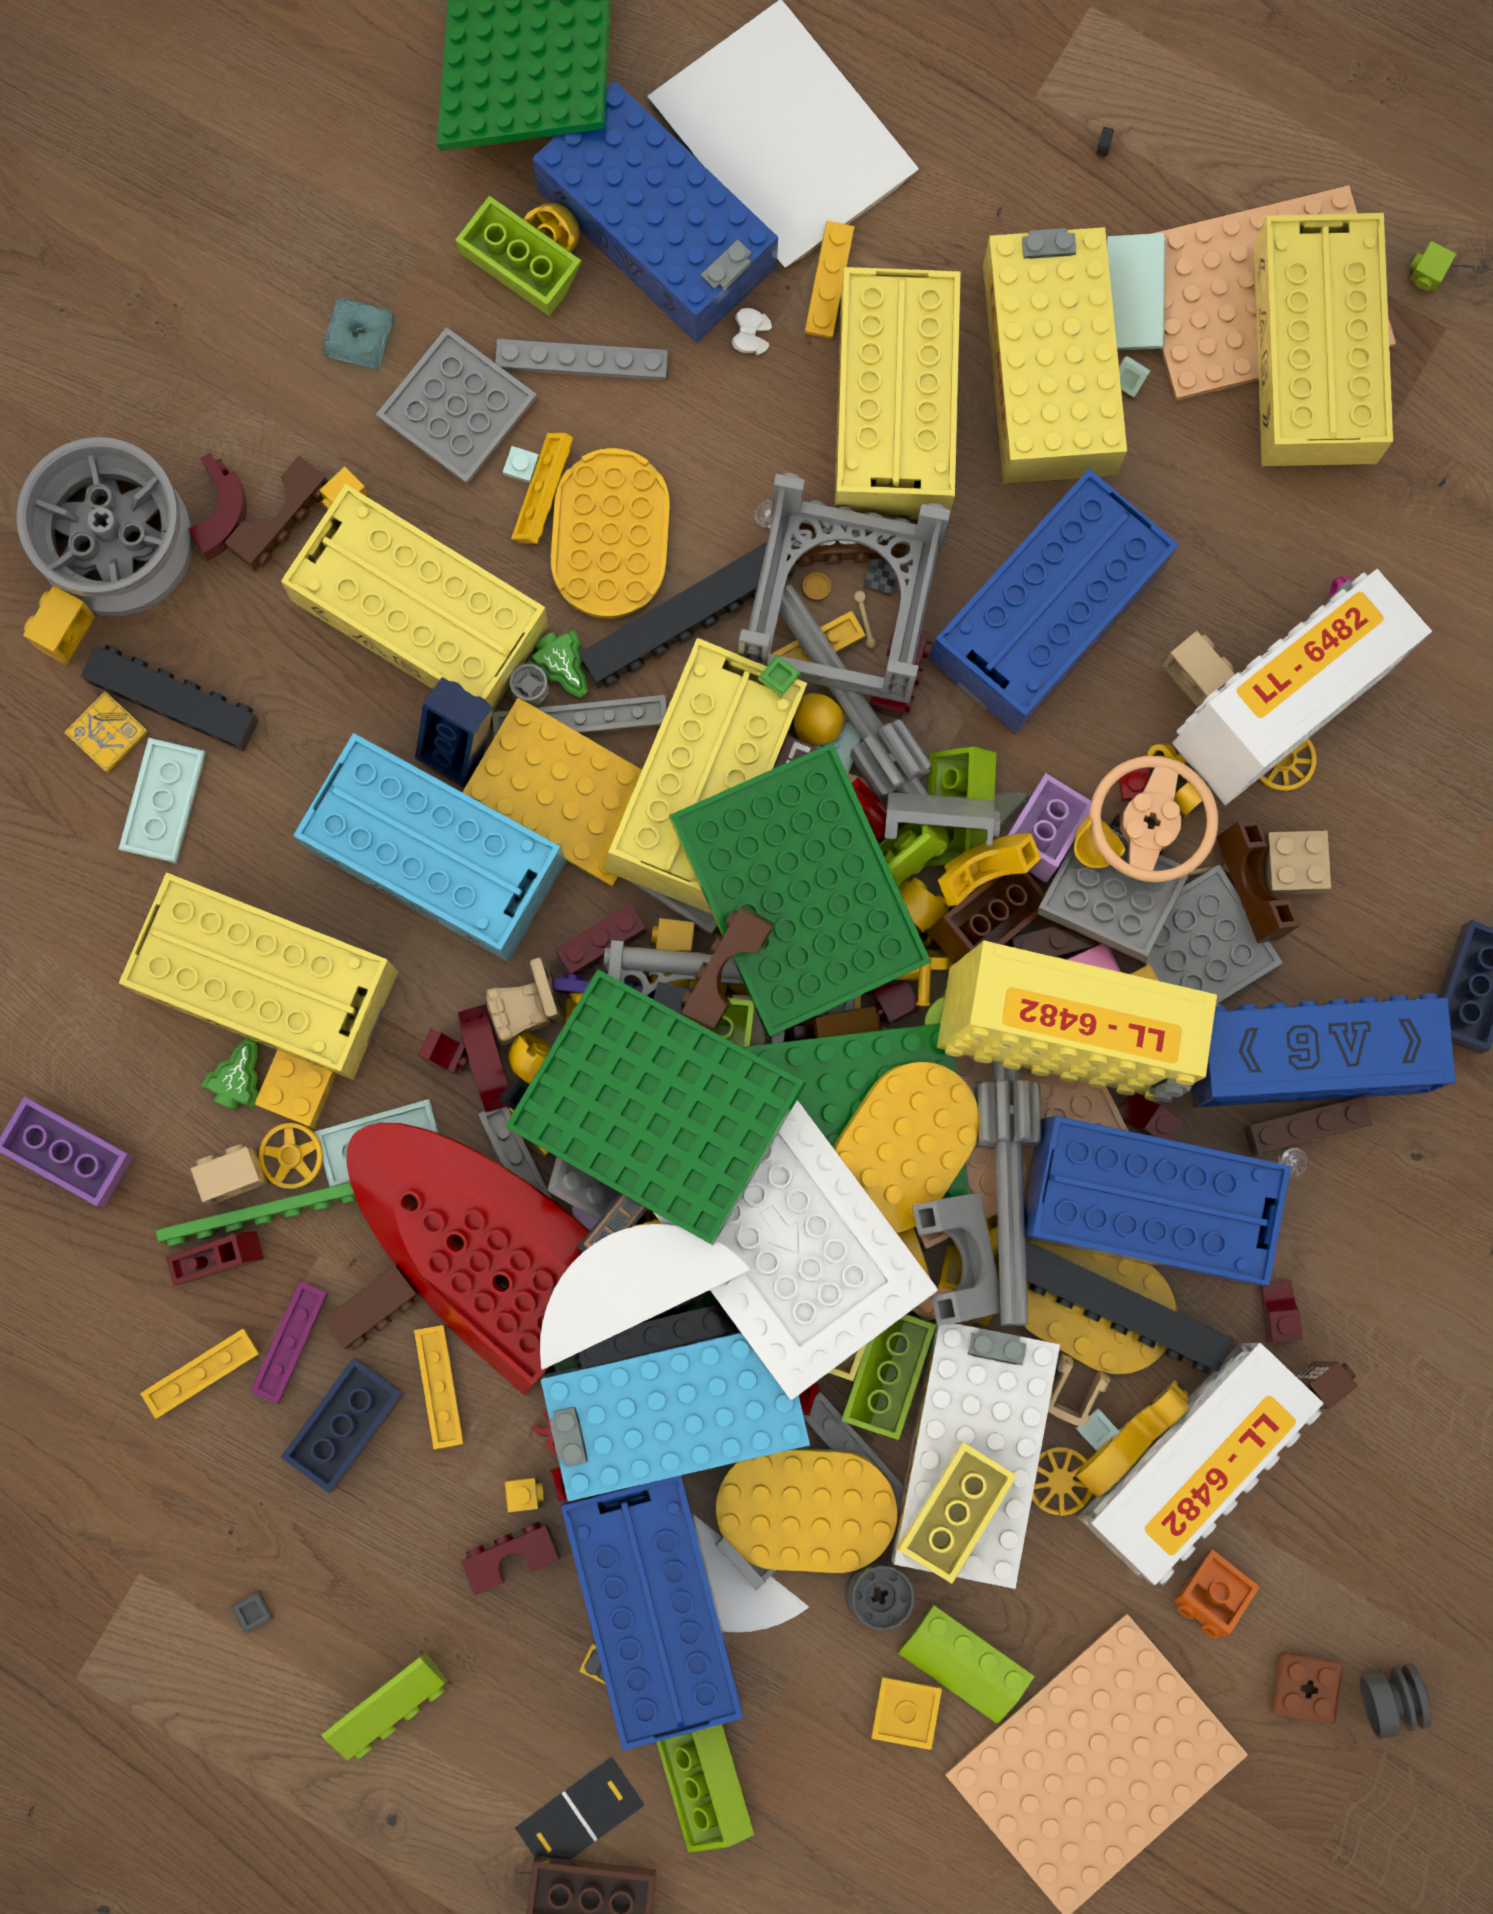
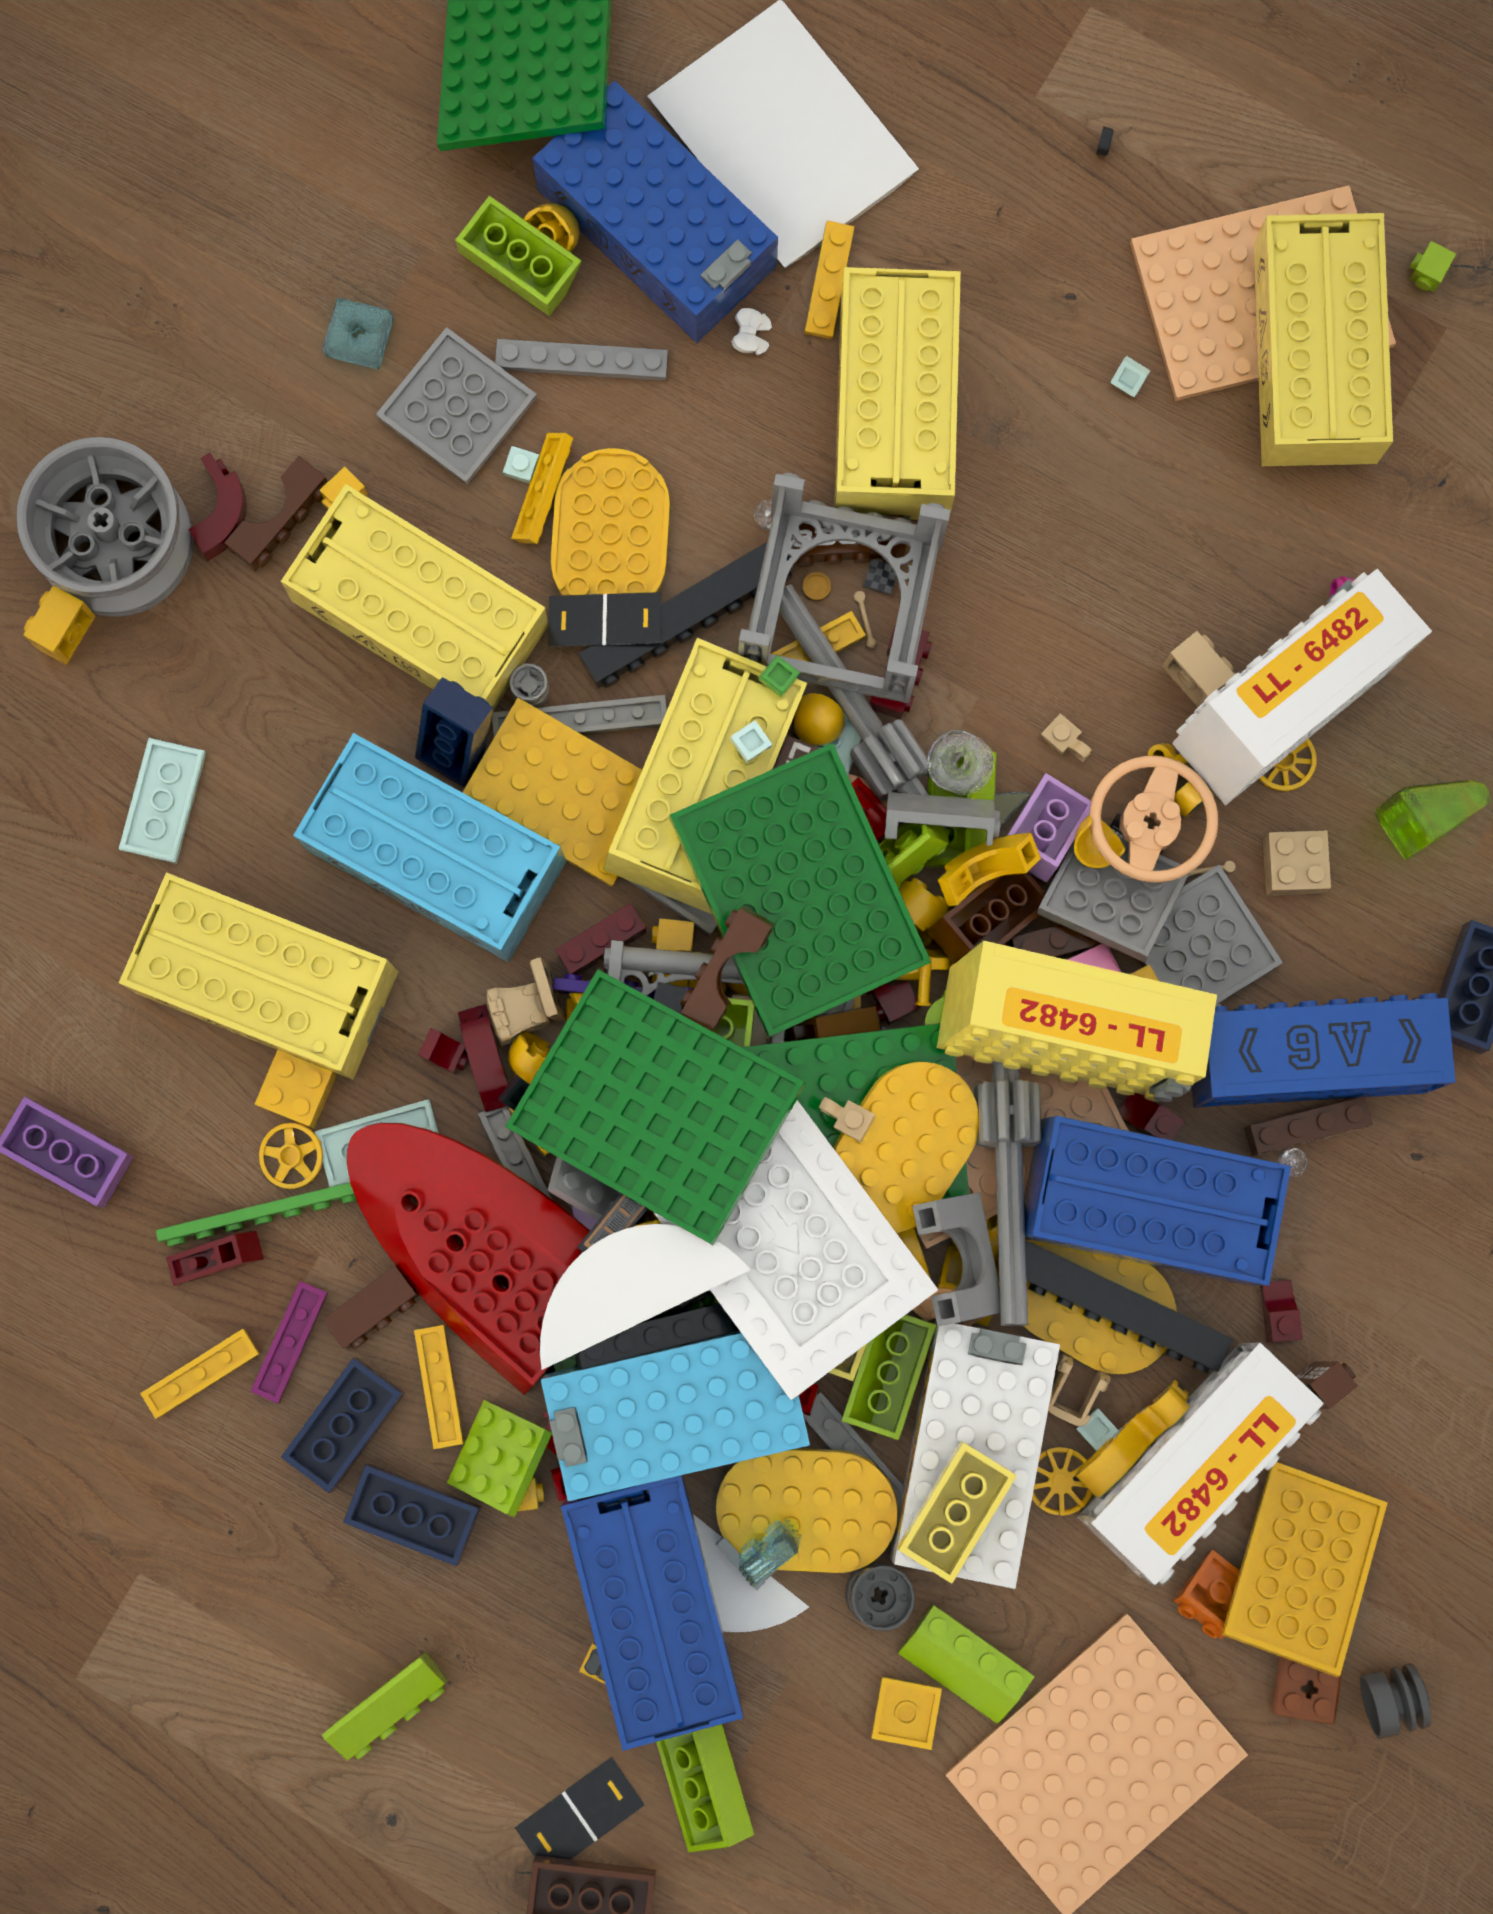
yellow tile [64,691,148,773] -> none
black brick [81,645,259,752] -> none
tan brick [190,1144,268,1205] -> none
bright green rock [201,1038,259,1110] -> none
dark grey tile [231,1591,273,1633] -> none
dark red arch [461,1522,561,1595] -> none
bright green rock [526,630,588,699] -> none
blue piece [928,468,1179,735] -> none
light yellow piece [983,227,1127,484] -> none
light aqua tile [1107,233,1166,351] -> none
red plate [1119,767,1150,802] -> none
reddish brown arch [1216,820,1301,943] -> none
none -> dark blue brick [343,1464,481,1566]
none -> lime plate [447,1400,552,1517]
none -> black sticker [548,592,661,647]
none -> light aqua plate [730,720,772,763]
none -> clear light blue brick [738,1519,802,1586]
none -> tan plate [819,1097,876,1143]
none -> clear wheel [927,730,994,795]
none -> tan plate [1040,713,1092,763]
none -> yellow plate [1221,1462,1388,1677]
none -> clear neon green windscreen [1375,780,1492,860]

